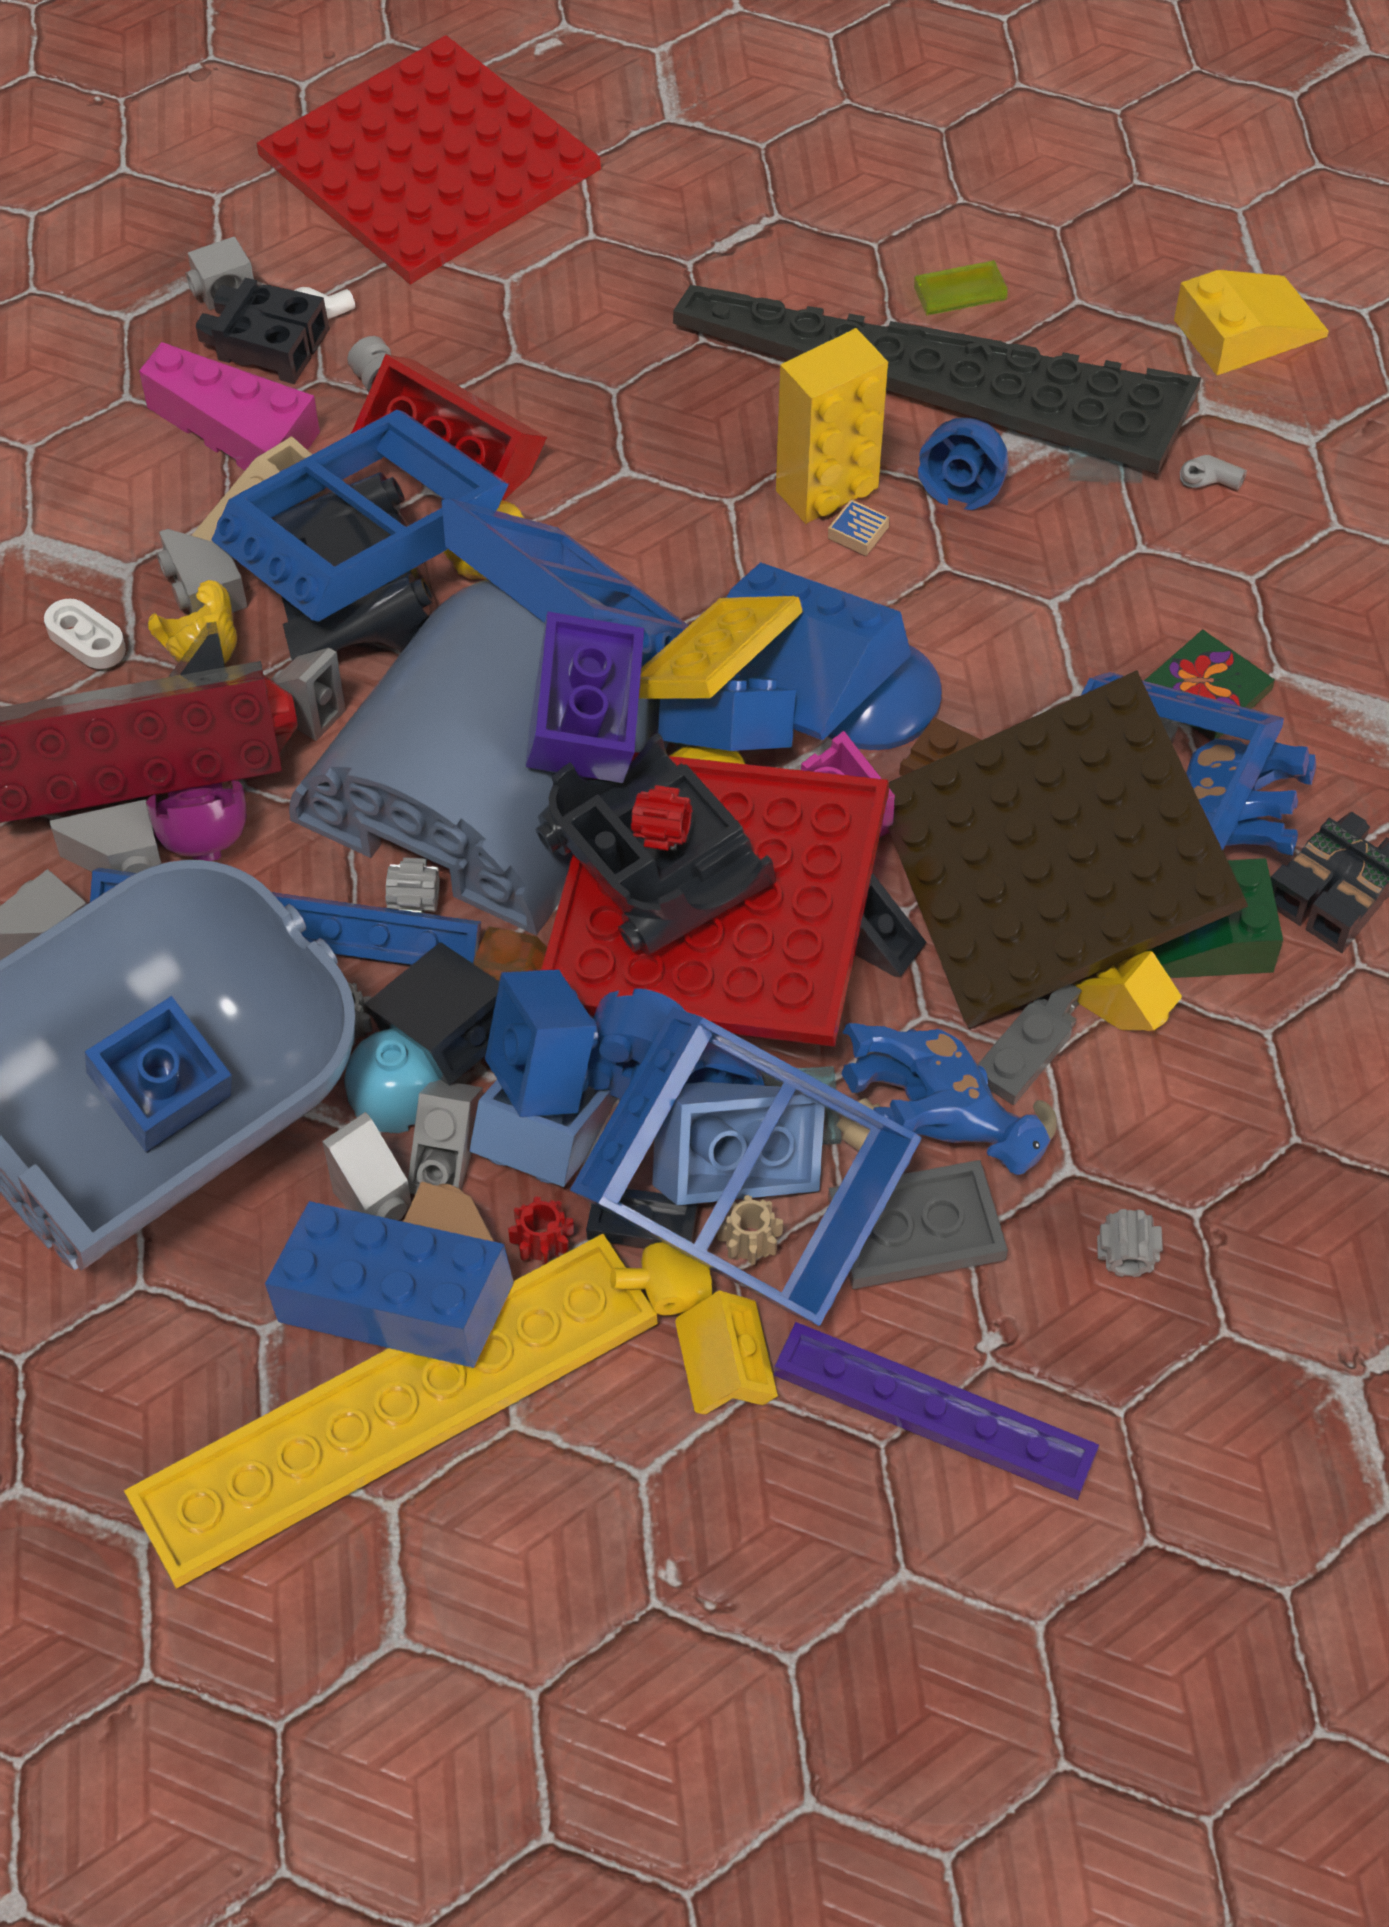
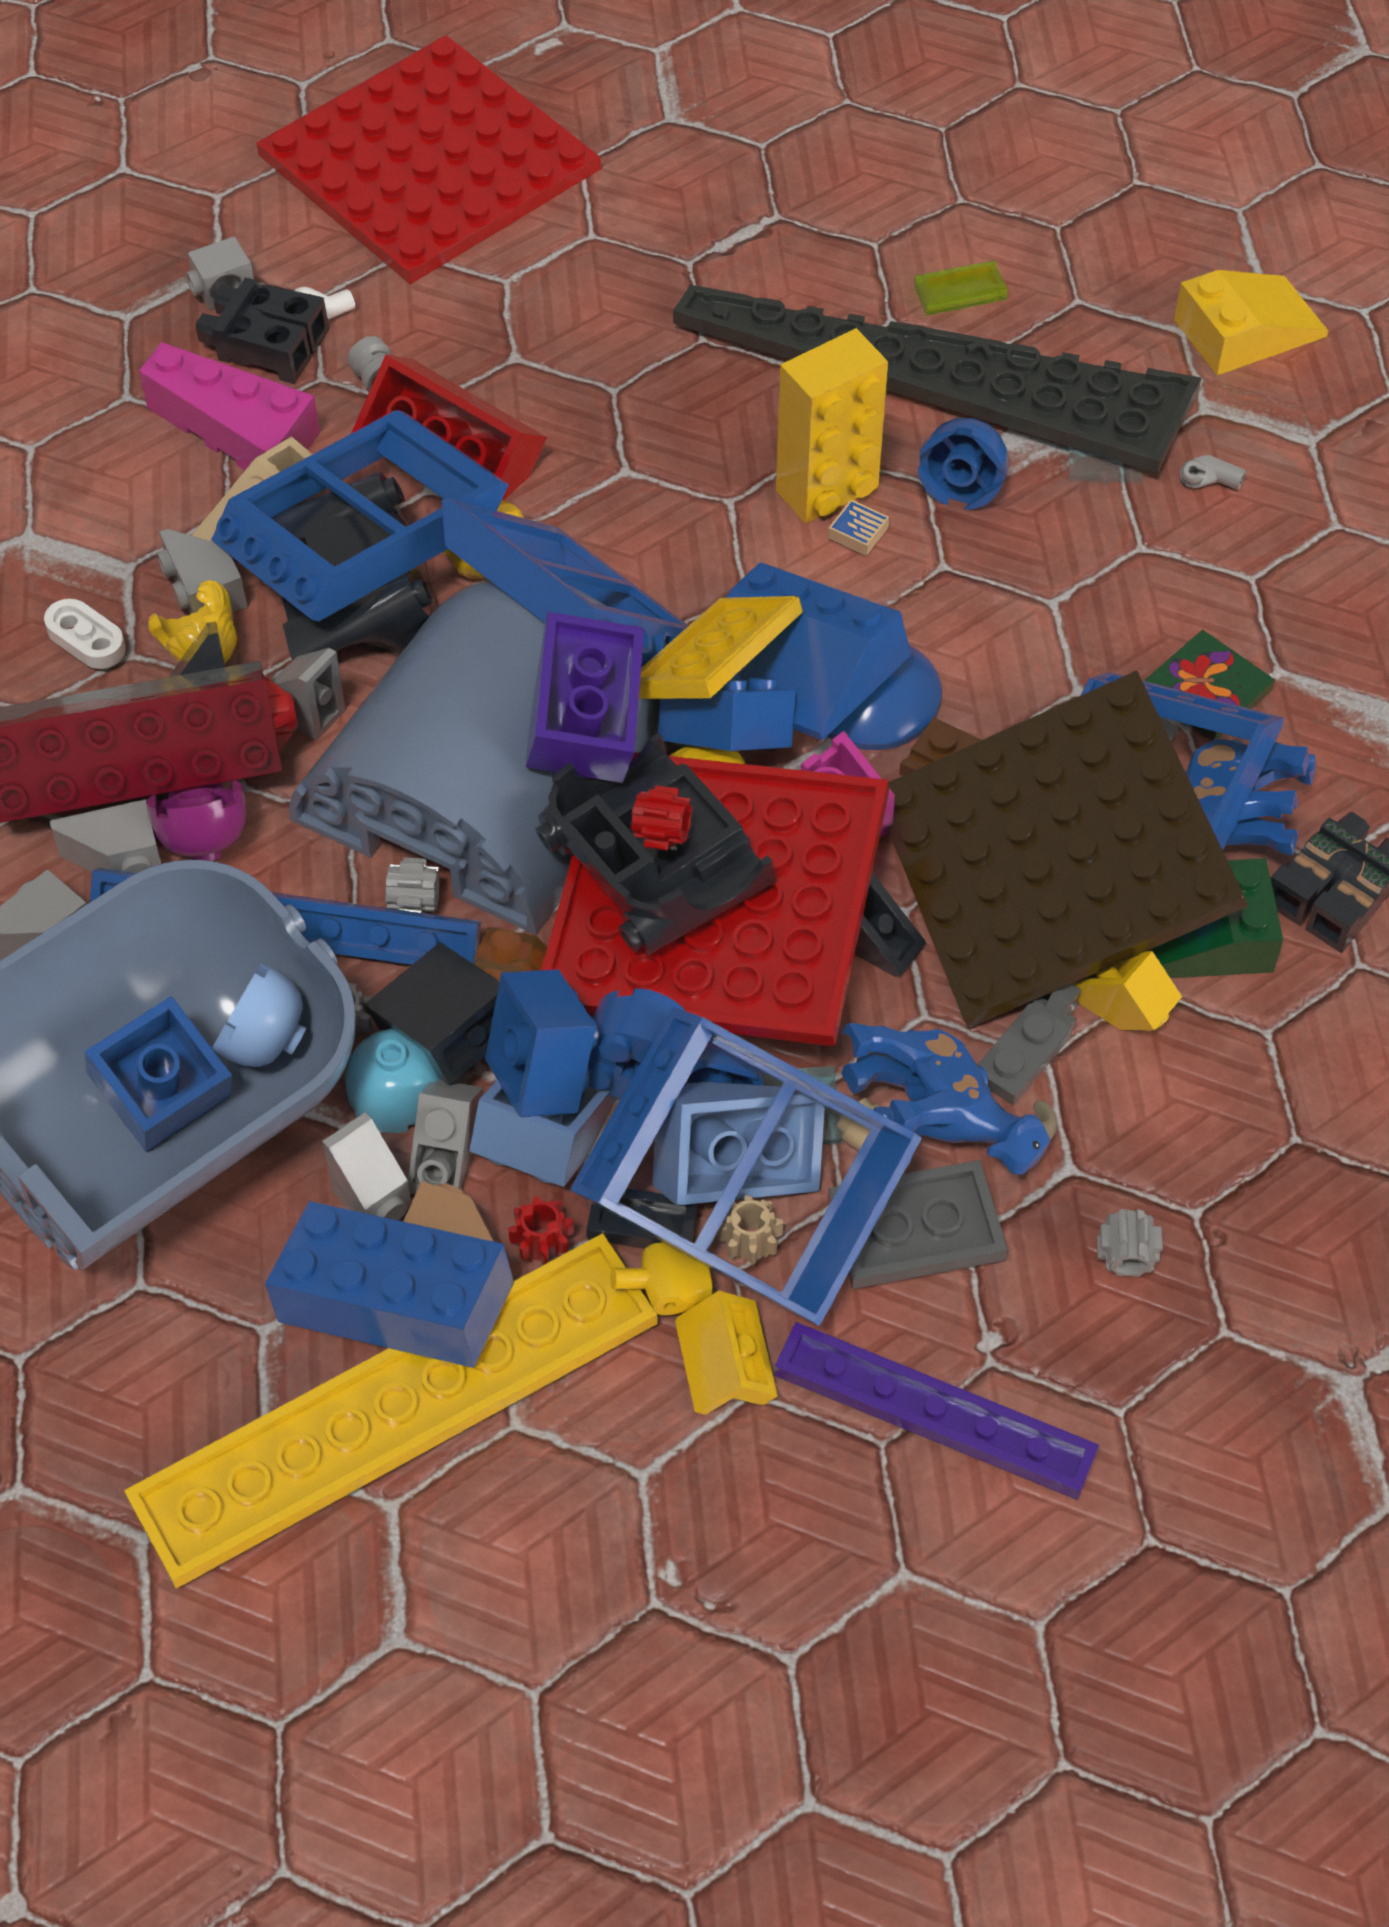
none -> light blue cylinder [212,962,307,1067]

